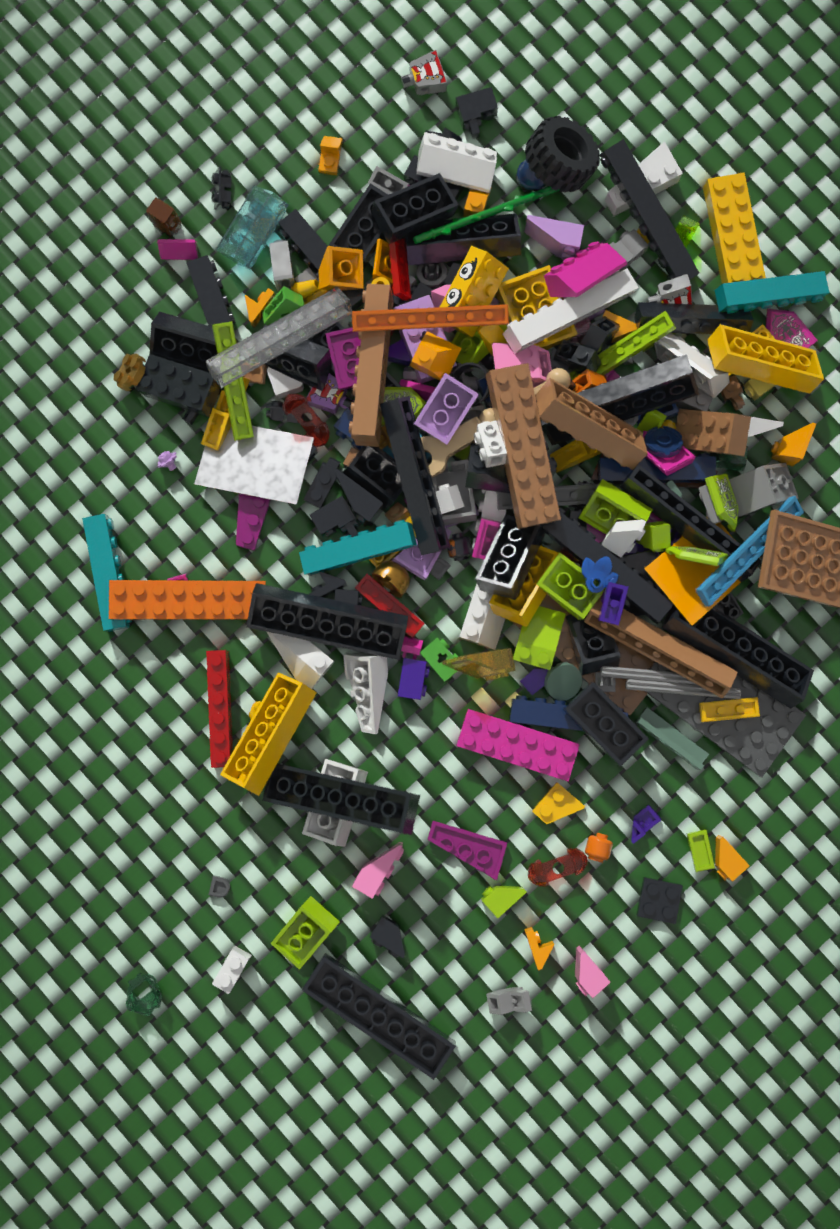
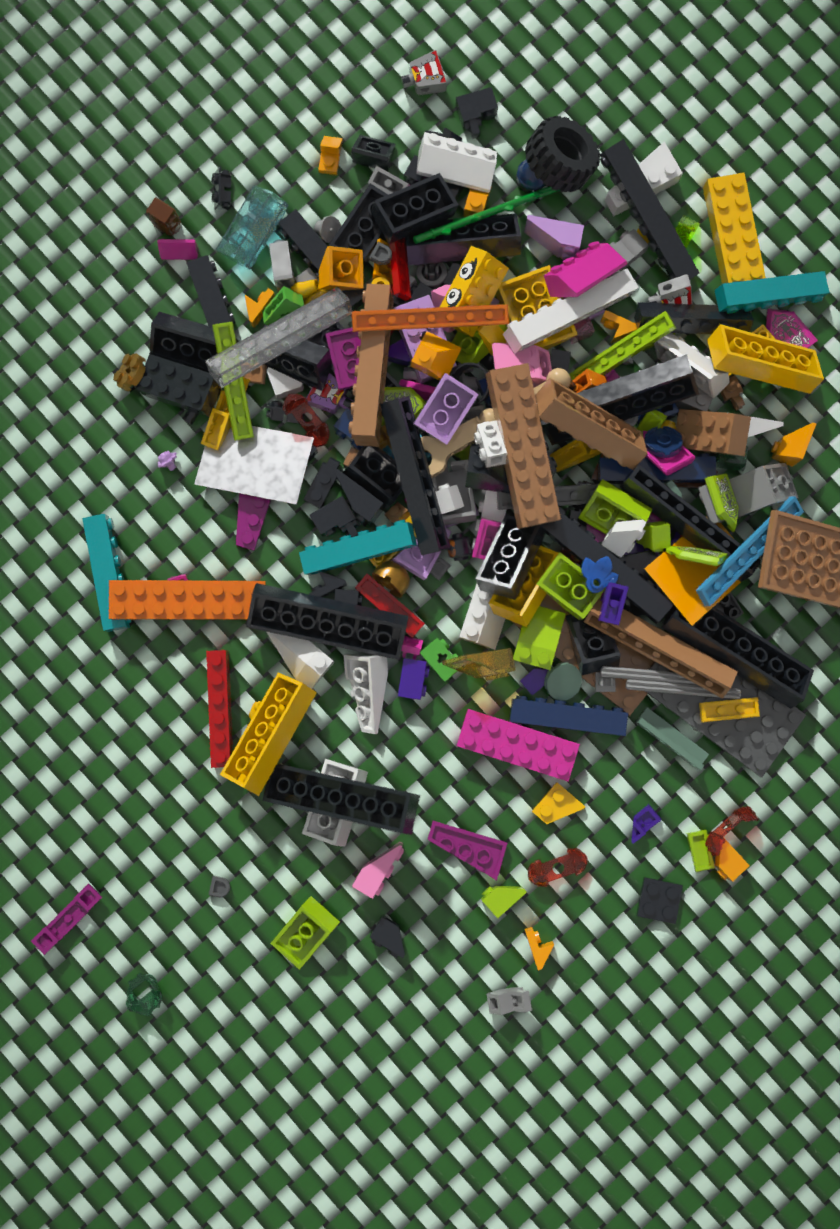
white brick [212,946,252,994] -> none
black brick [302,953,456,1080] -> none
black slope [554,339,601,374] -> none
black brick [563,682,649,767] -> none
bright pink slope [575,946,610,998] -> none
black hinge [581,316,620,355] -> none
orange head [585,833,613,863] -> none
light yellow brick [744,379,775,401] -> none
none -> magenta slope [31,883,102,955]
none -> light grey piece [314,216,341,243]
none -> black slope [351,135,396,172]
none -> dark grey tile [369,242,392,265]
none -> clear red piece [705,807,759,856]

